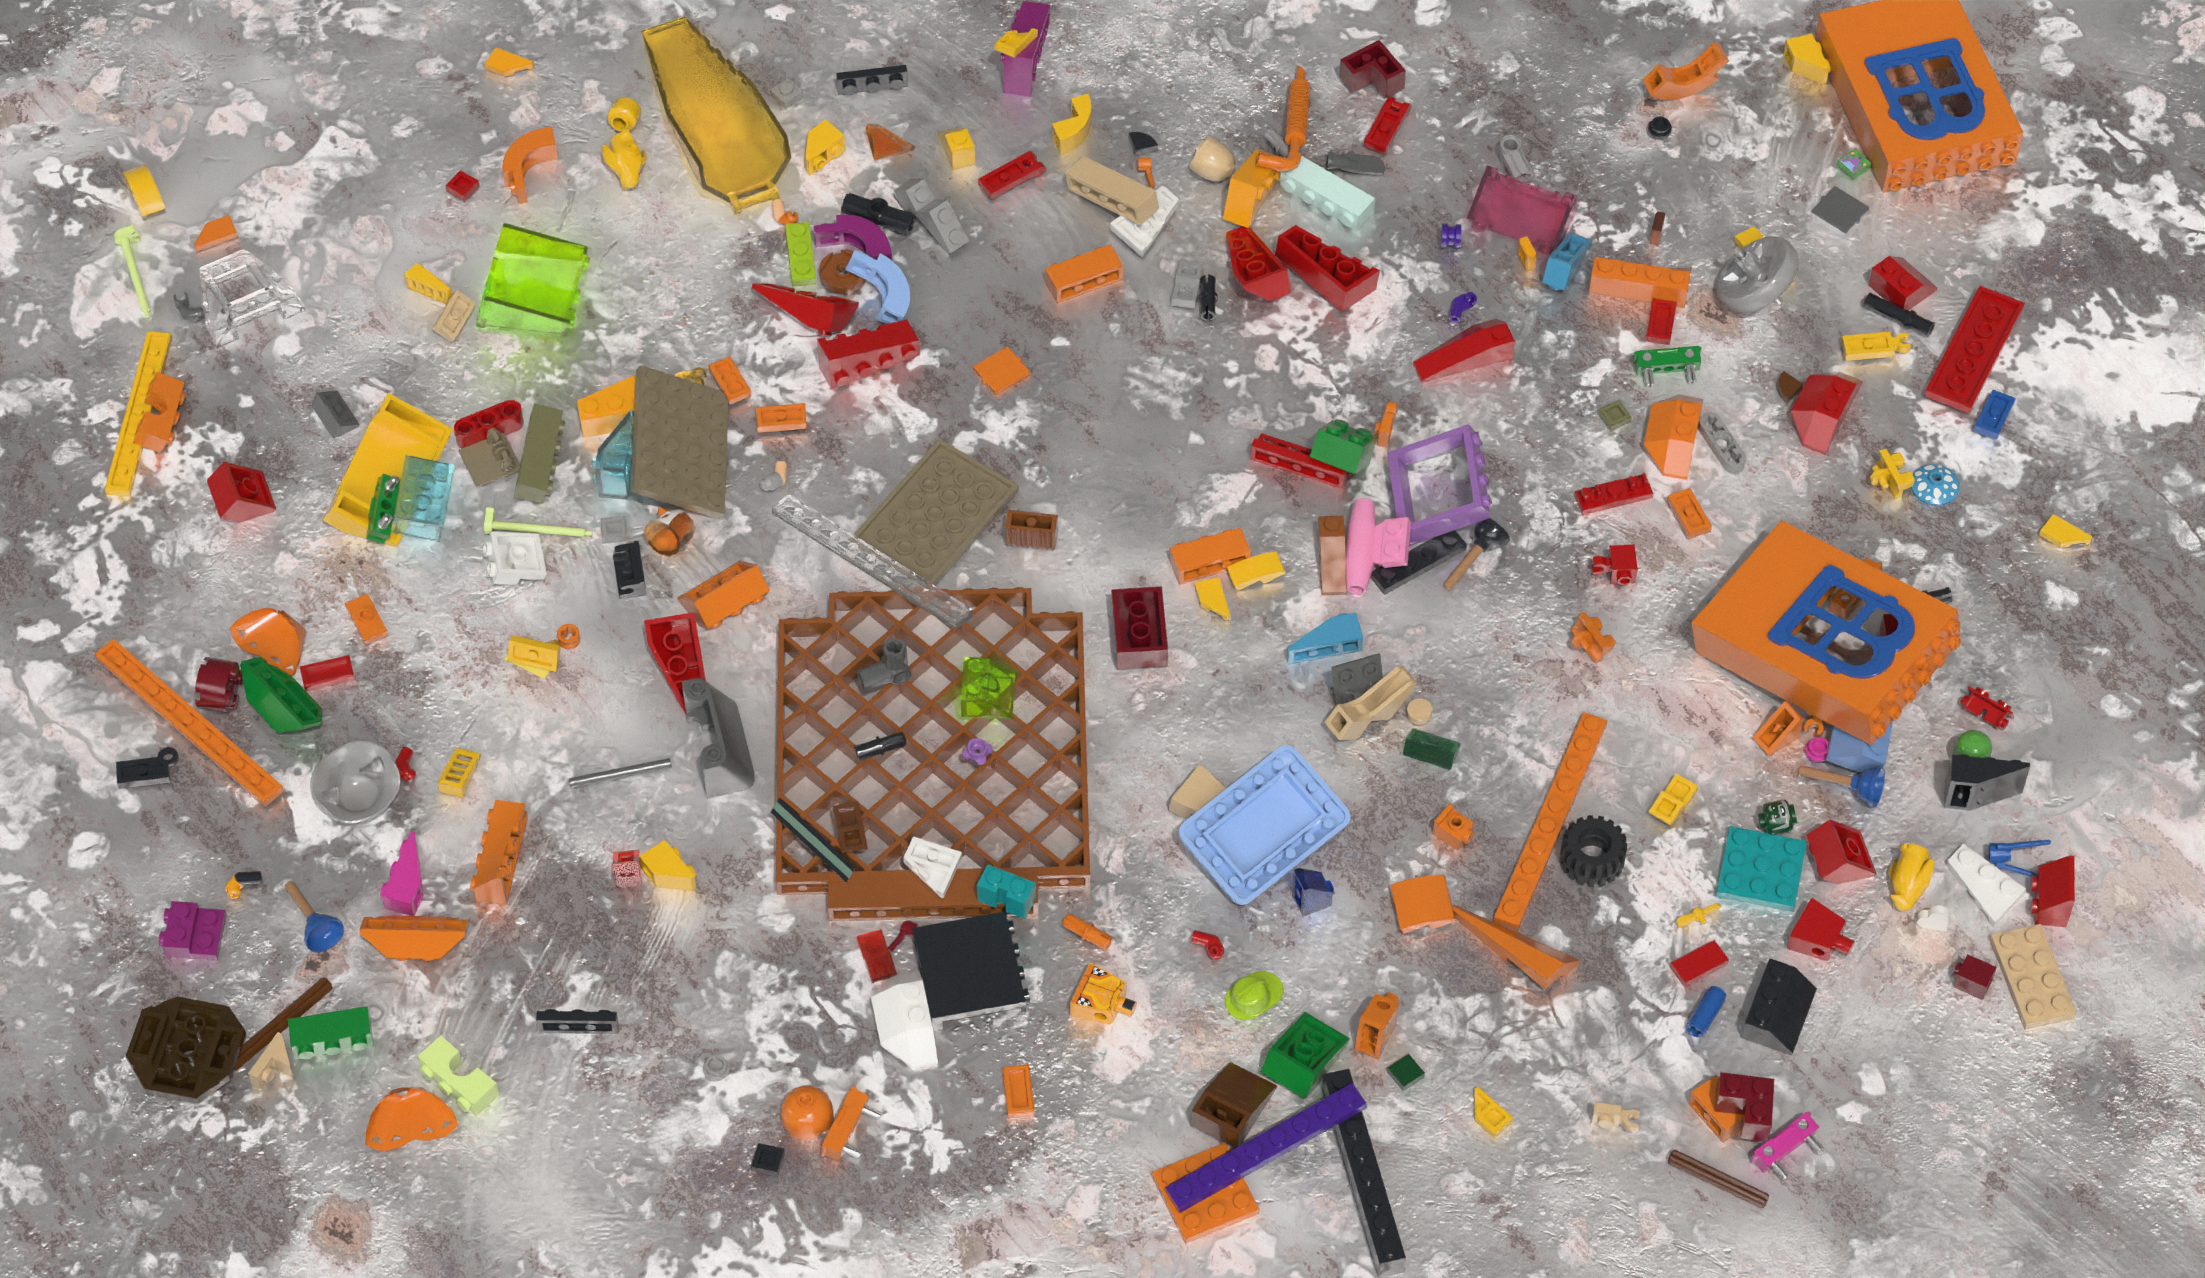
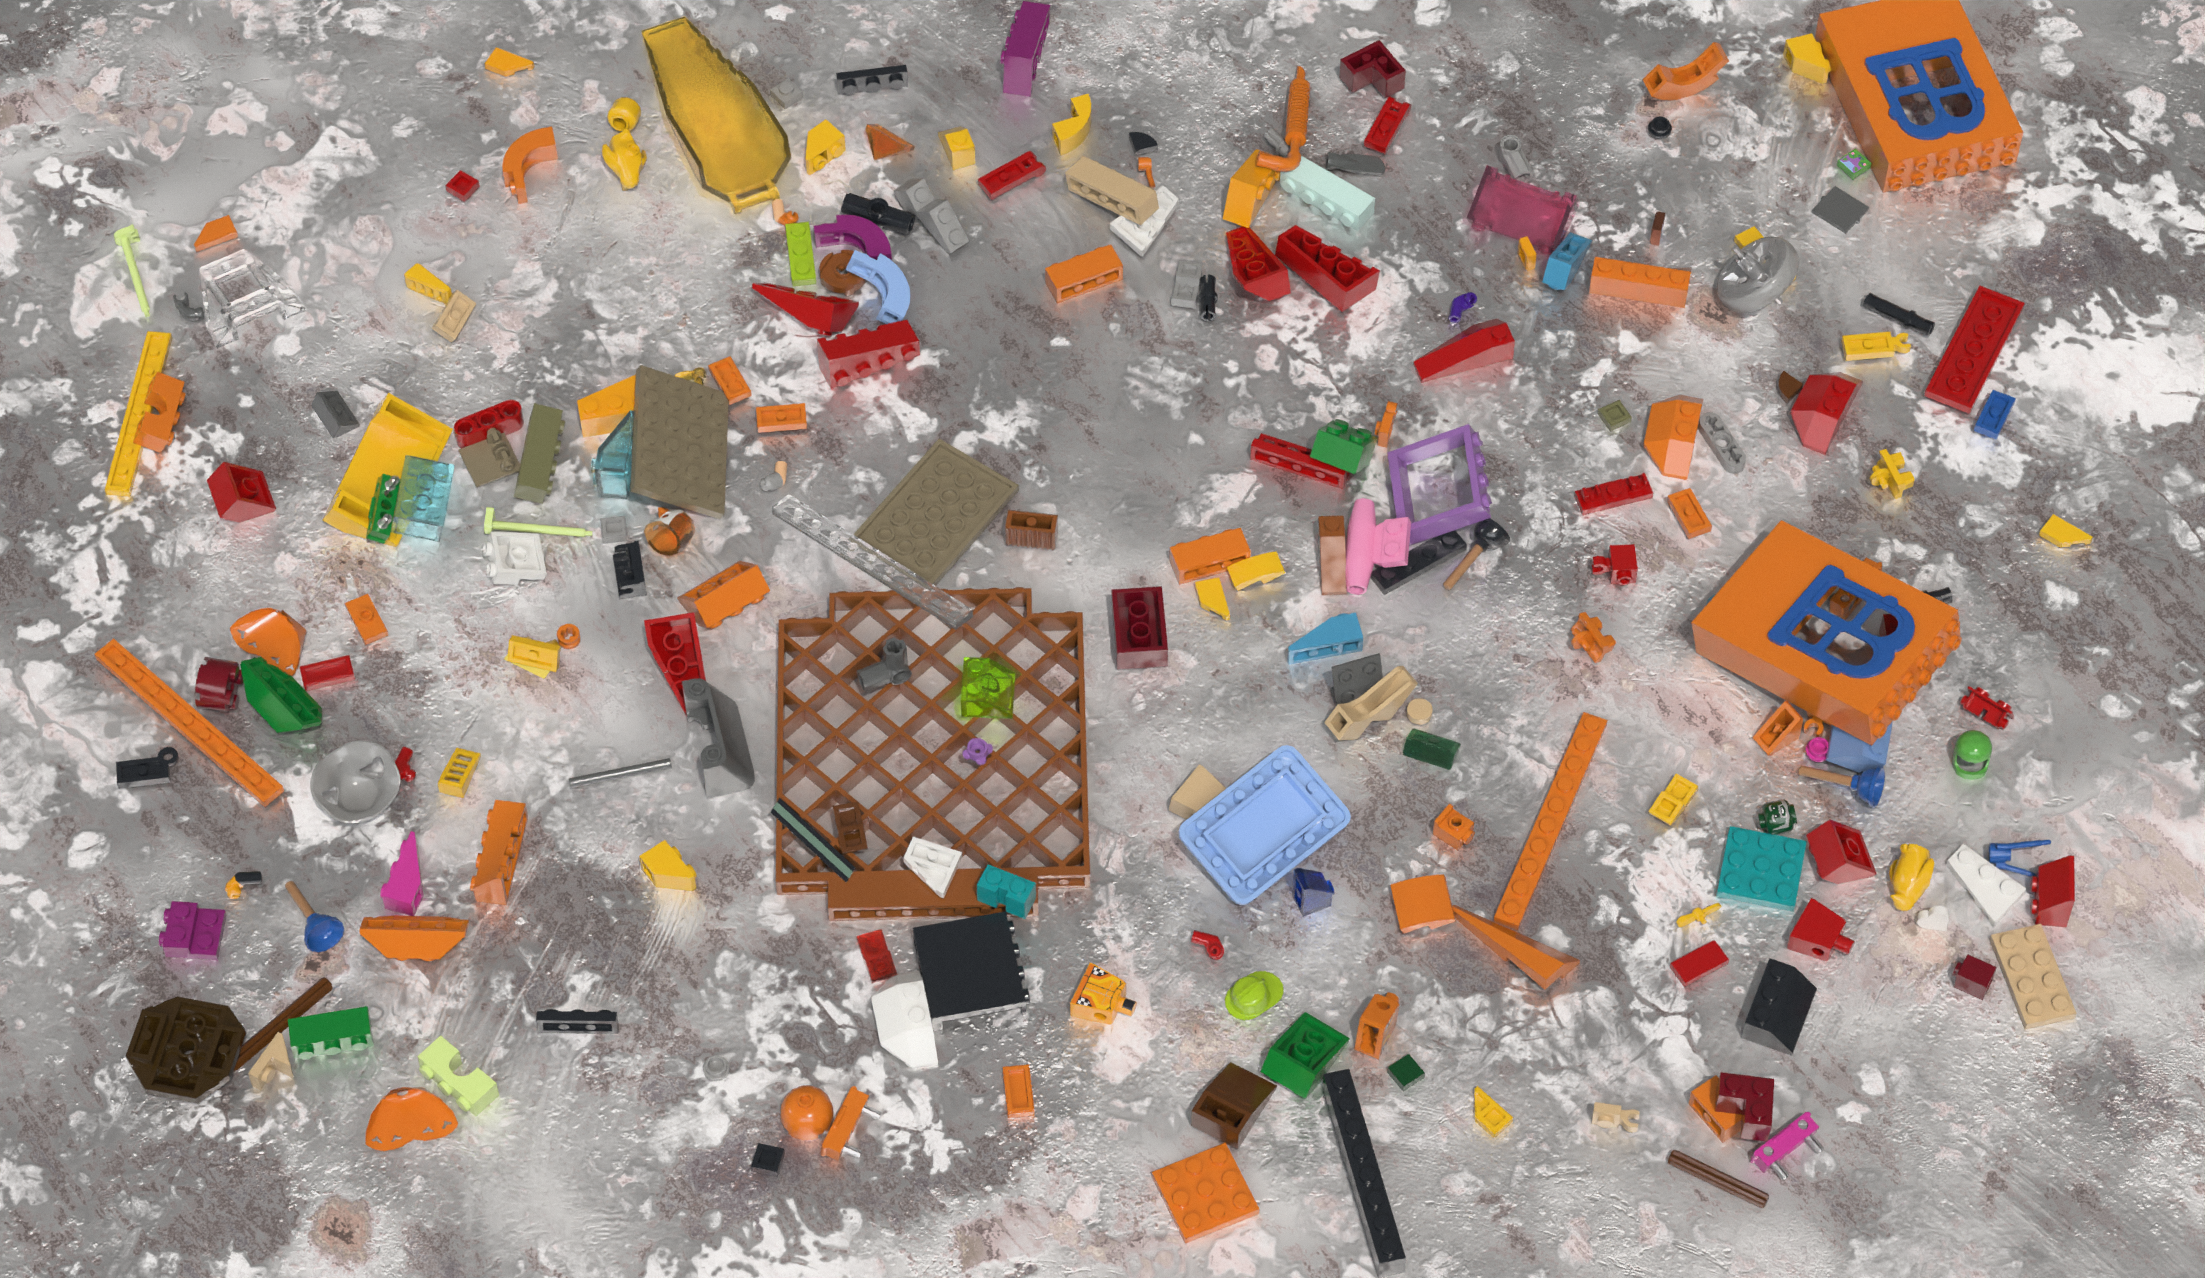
yellow brick [122,164,165,217] -> none
clear neon green windscreen [475,223,590,337] -> none
clear red slope [612,849,642,888] -> none
black axle [854,732,906,761] -> none
dark red hand [887,921,918,952] -> none
orange piece [973,346,1031,395] -> none
yellow tile [994,28,1038,58] -> none
orange axle [1062,914,1114,951] -> none
dark purple plate [1166,1083,1367,1213] -> none
tan piece [1188,135,1236,182] -> none
dark purple wheel [1441,224,1461,248] -> none
black tyre [1560,815,1627,887] -> none
green piece [1632,346,1702,387] -> none
red tile [1646,298,1677,345] -> none
blue piece [1686,986,1727,1038] -> none
red slope [1868,256,1937,310] -> none
dark azure dish [1910,464,1960,506] -> none
black slope [1944,754,2030,811] -> none

